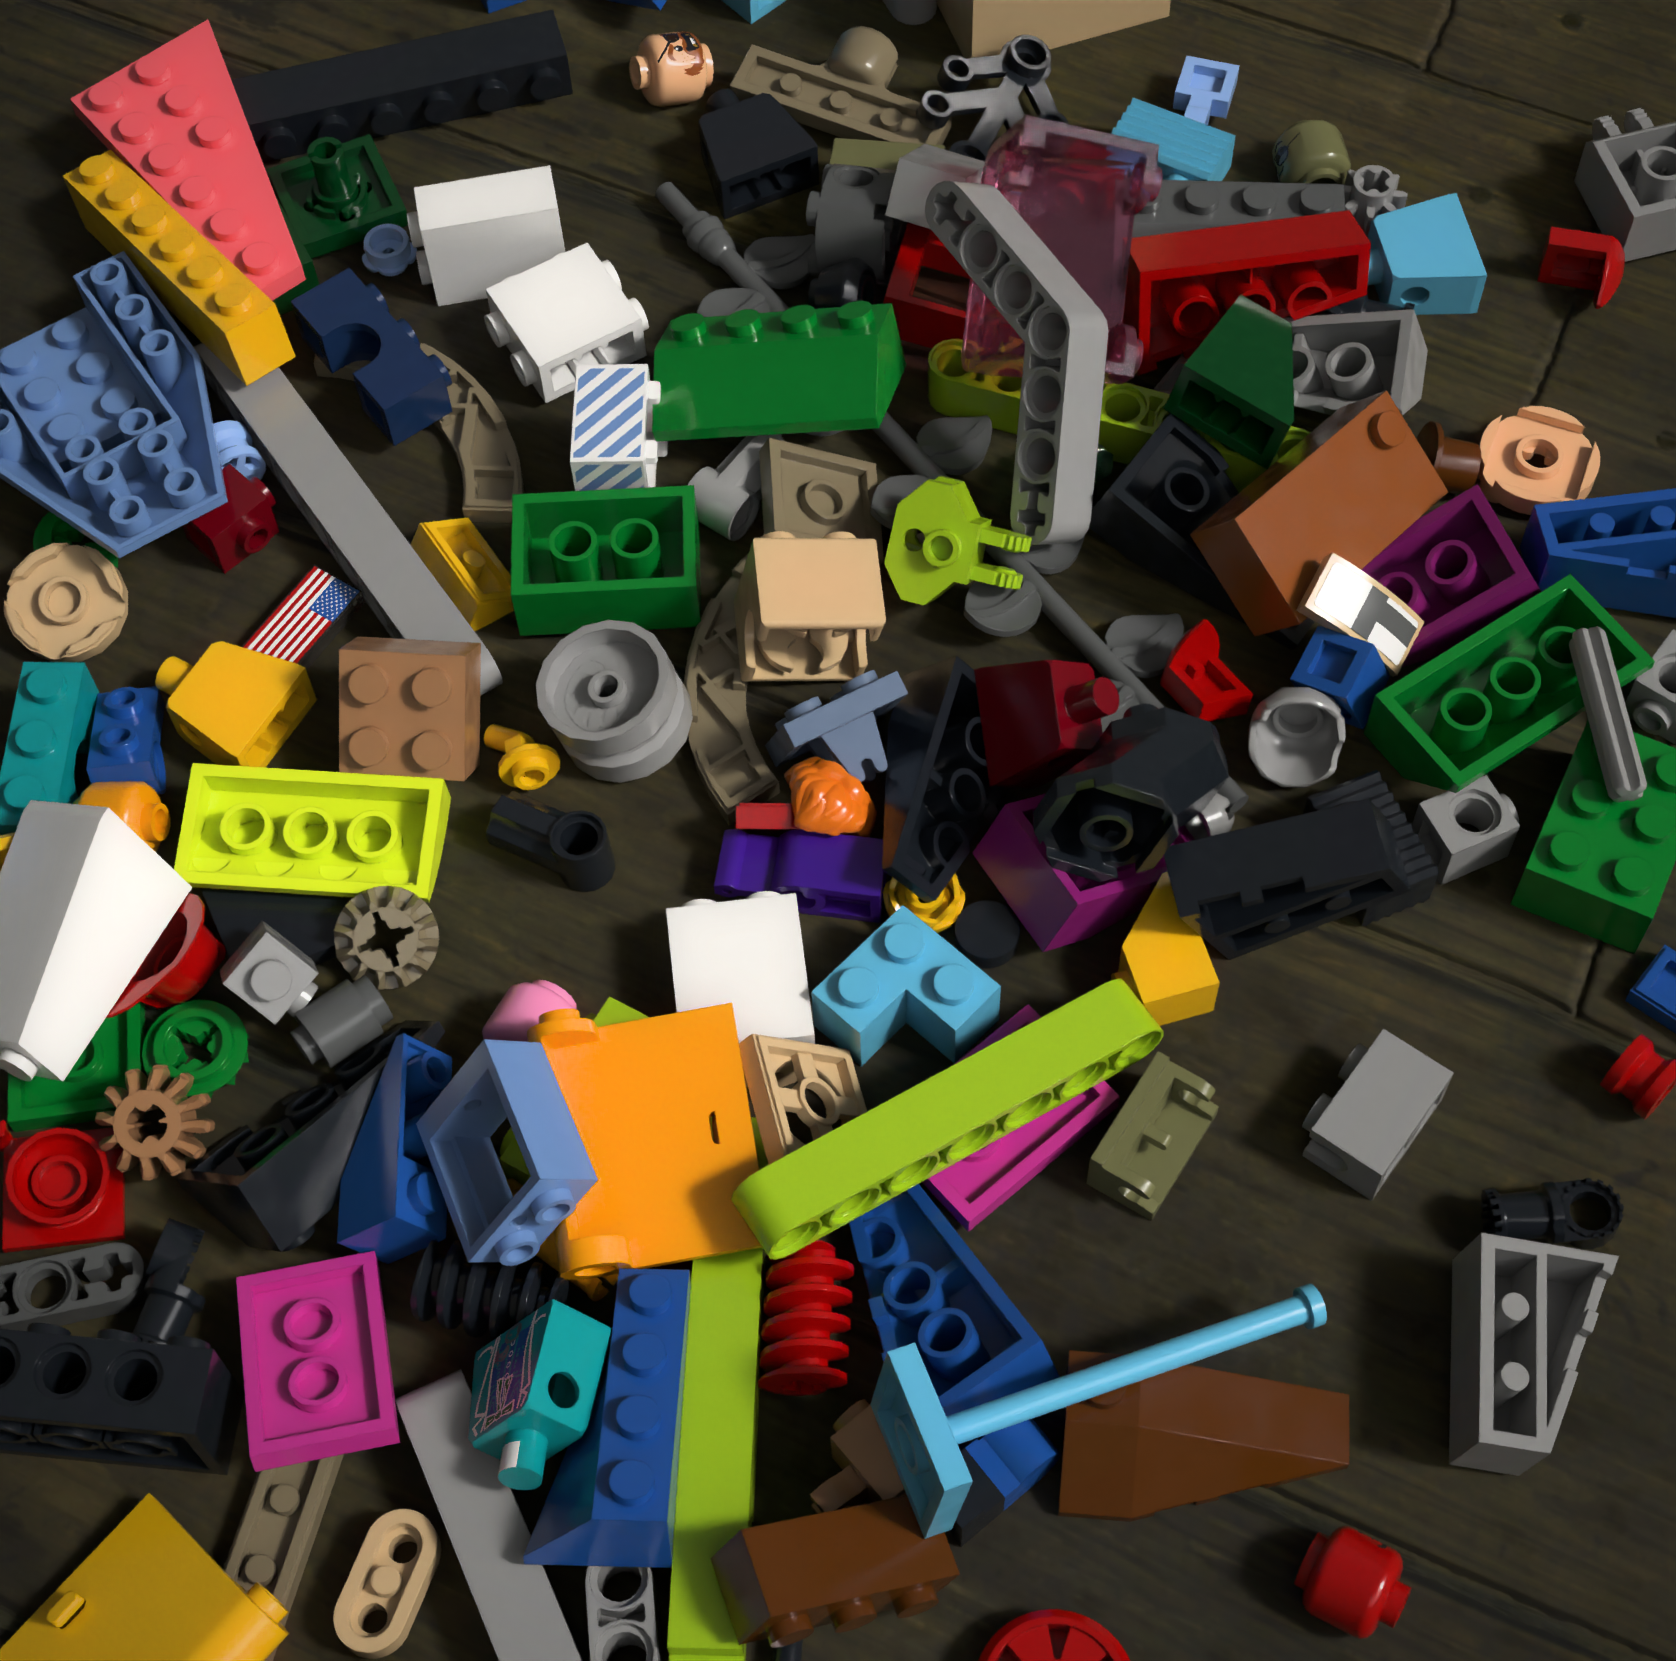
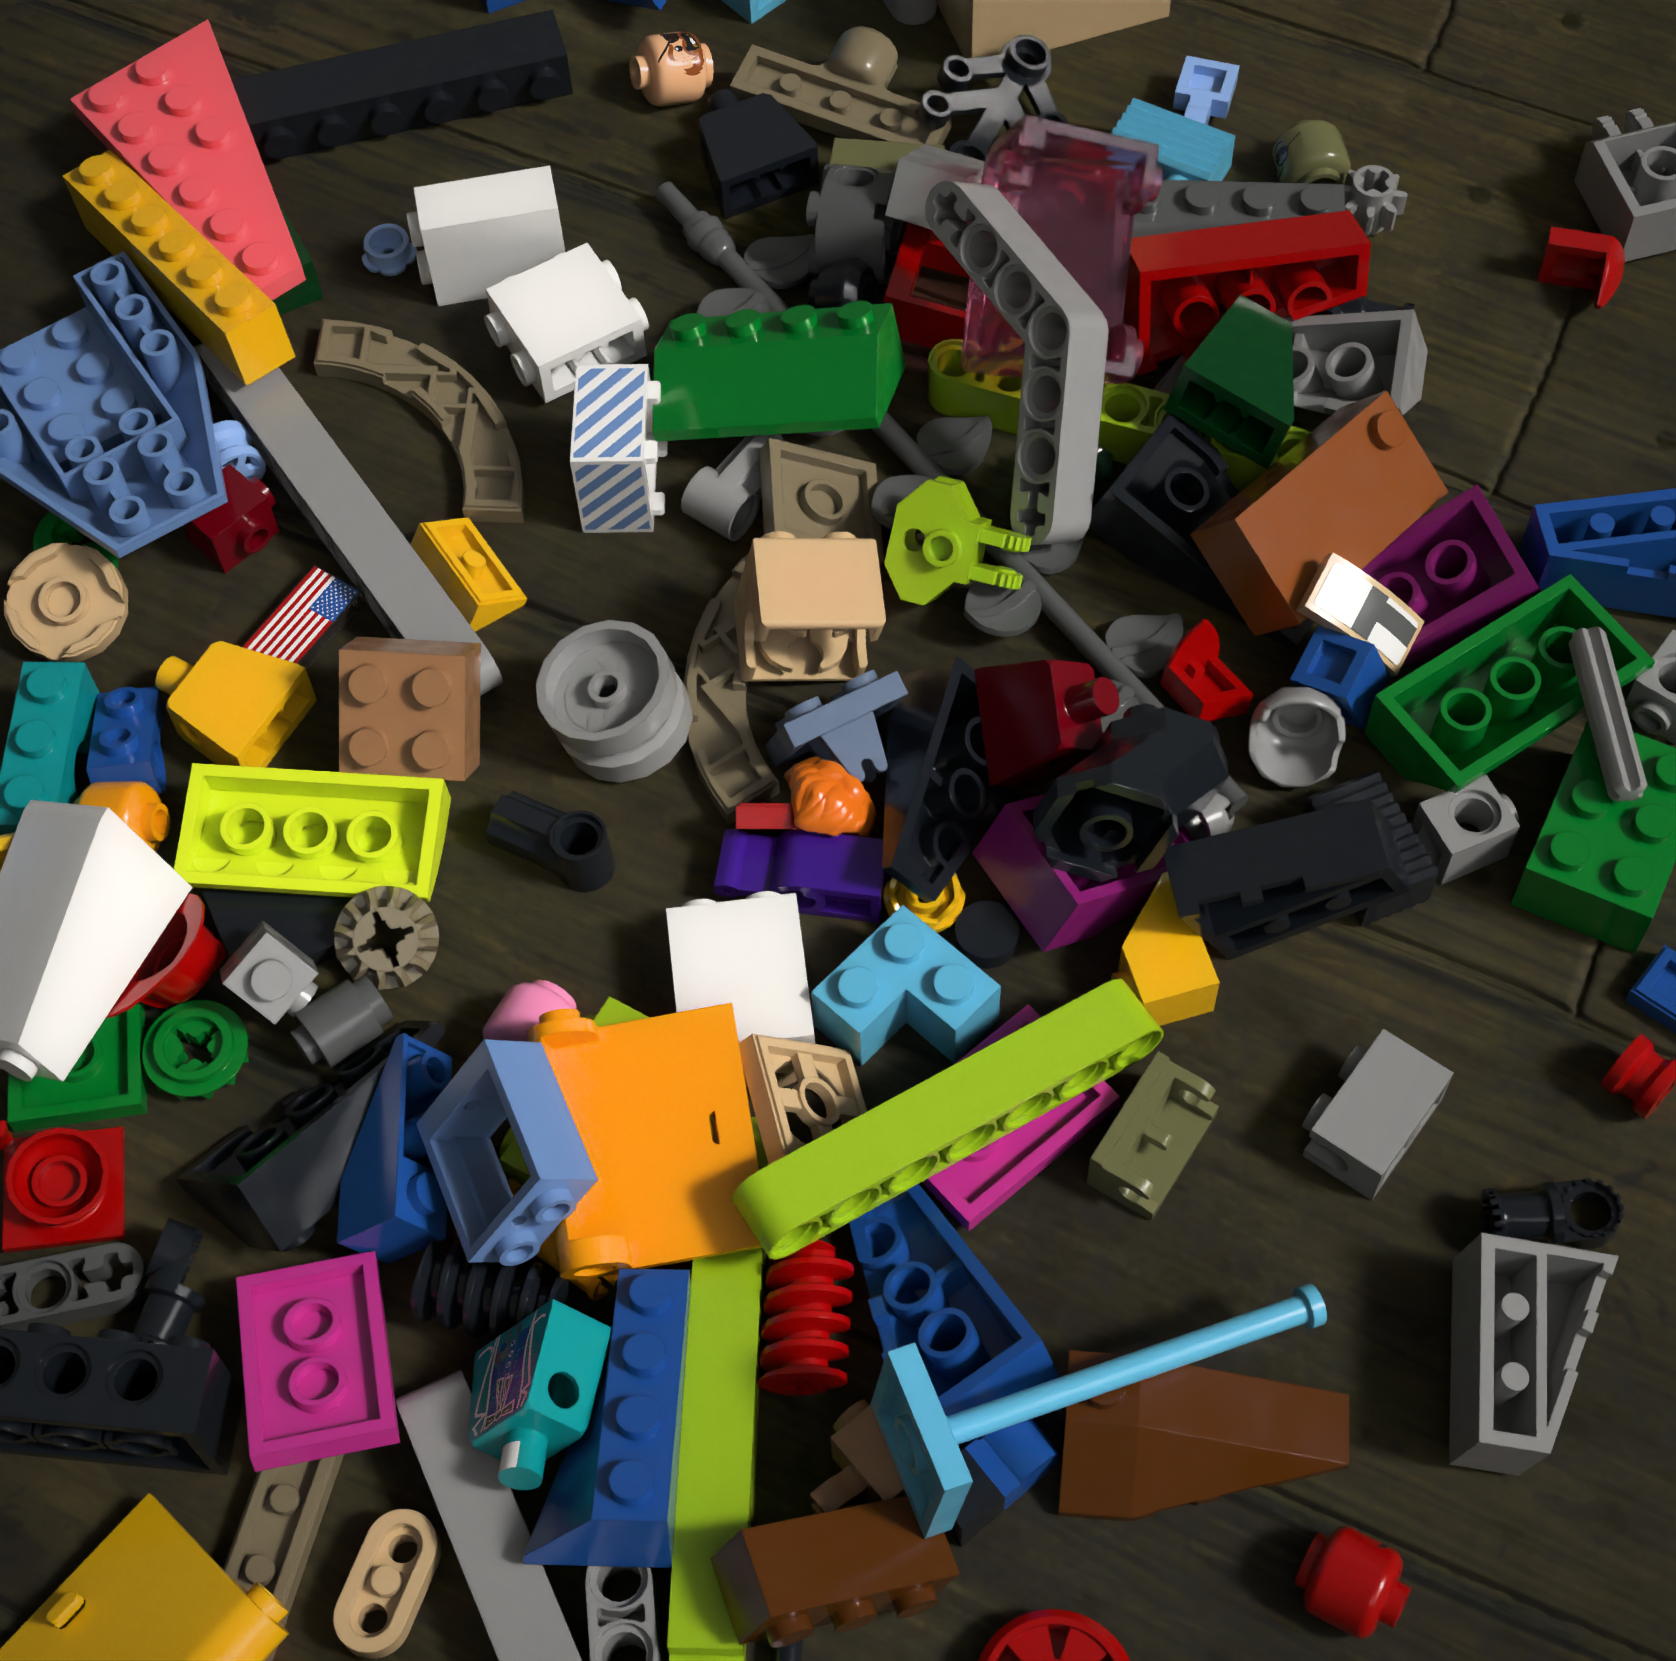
medium nougat gear [95,1064,215,1180] -> none
dark green plate [266,134,408,259] -> none
dark blue arch [291,268,453,446] -> none
yellow plate [484,724,560,790] -> none
green brick [511,485,701,636] -> none
medium azure torso [1368,193,1487,315] -> none
reddish brown piece [1416,421,1481,495] -> none
light nougat plate [1478,406,1600,515] -> none

